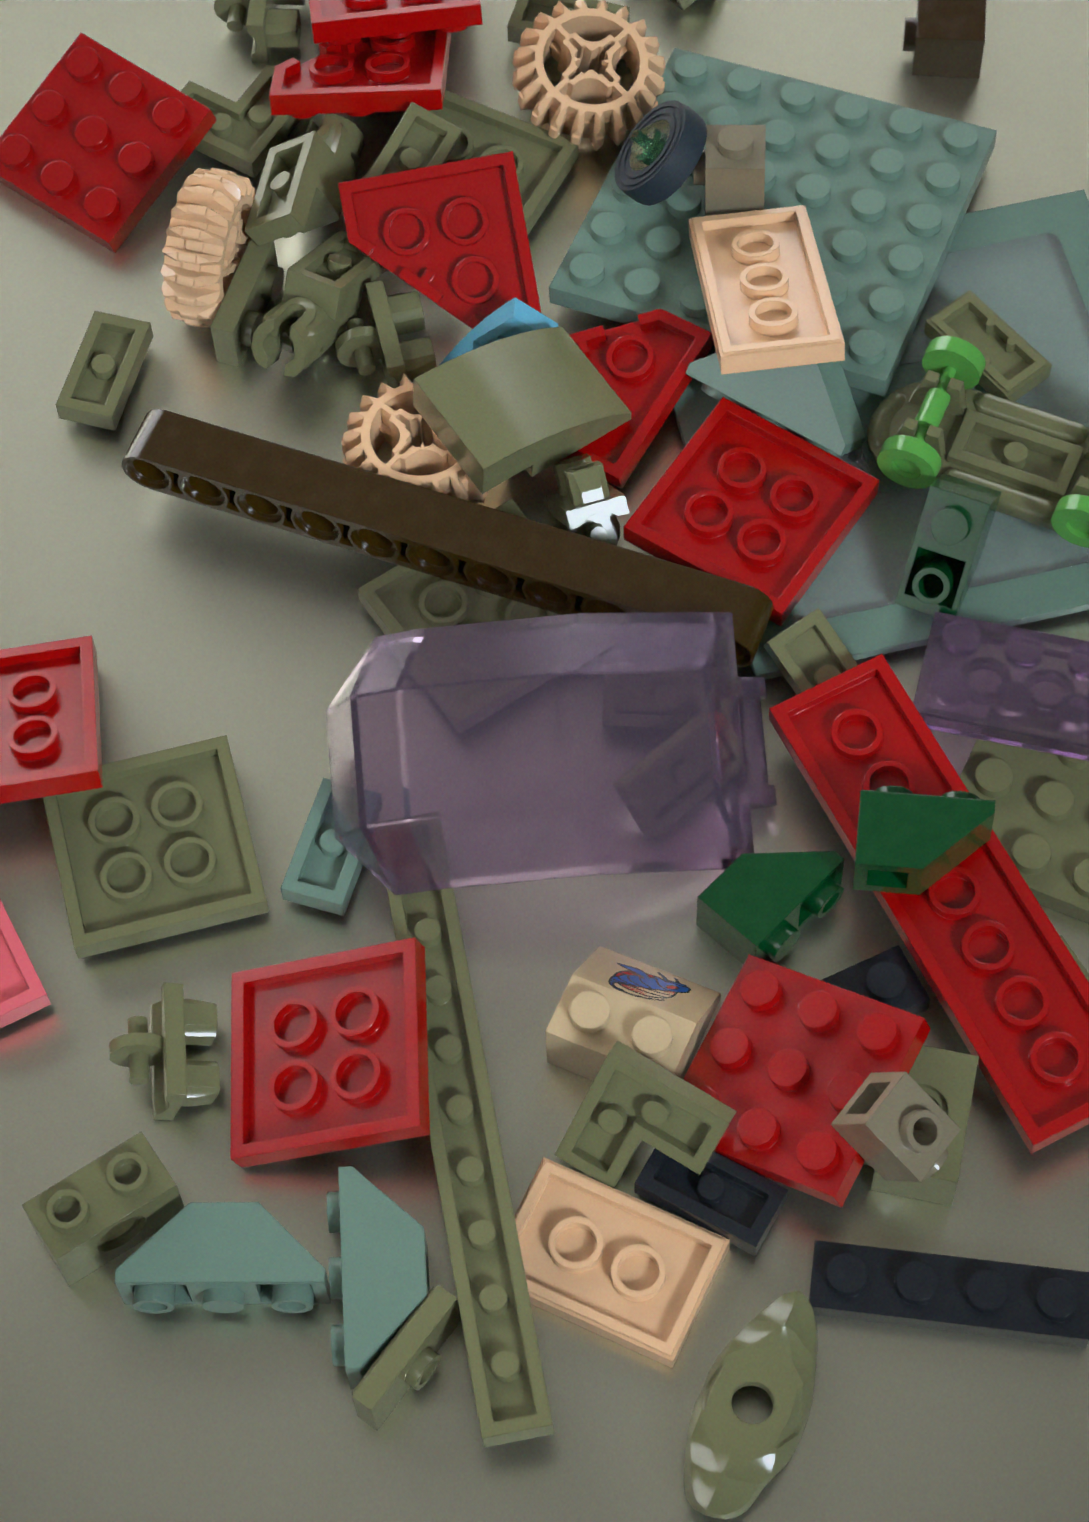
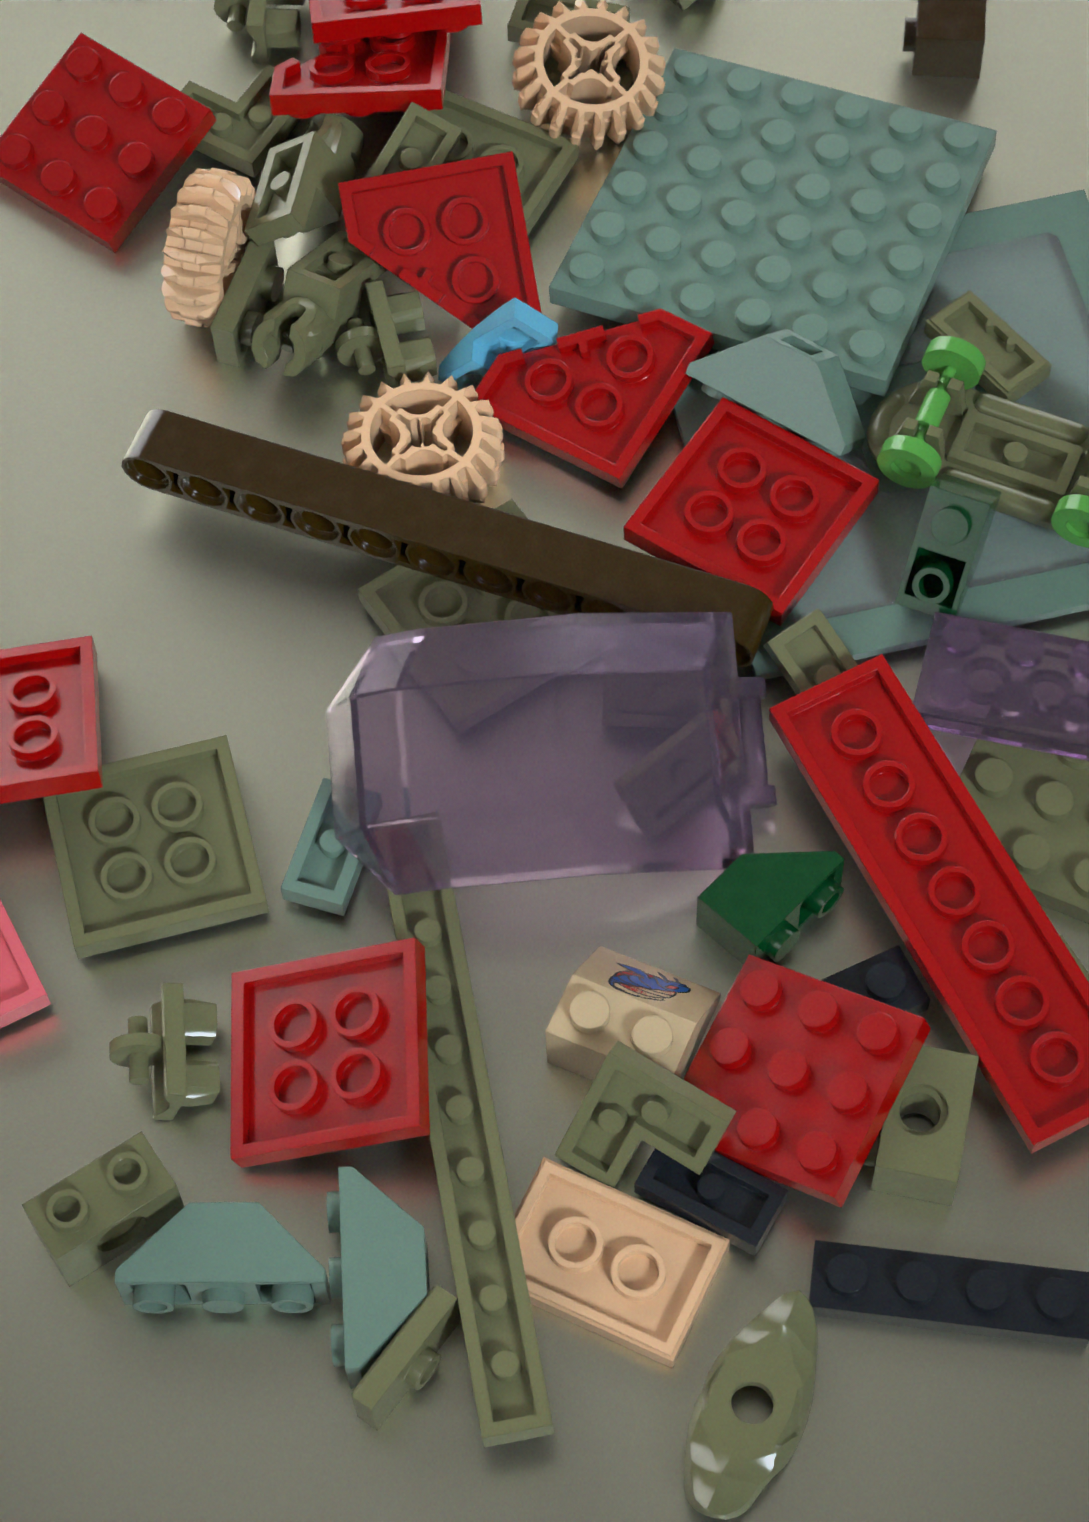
olive plate [55,311,154,431] -> none
olive slope [413,327,632,494] -> none
olive hips [546,453,629,546] -> none
black wheel [615,100,707,206] -> none
light nougat tile [688,205,845,375] -> none
dark tan brick [694,125,766,216] -> none
dark tan brick [831,1072,961,1182] -> none
dark green slope [853,786,996,895] -> none

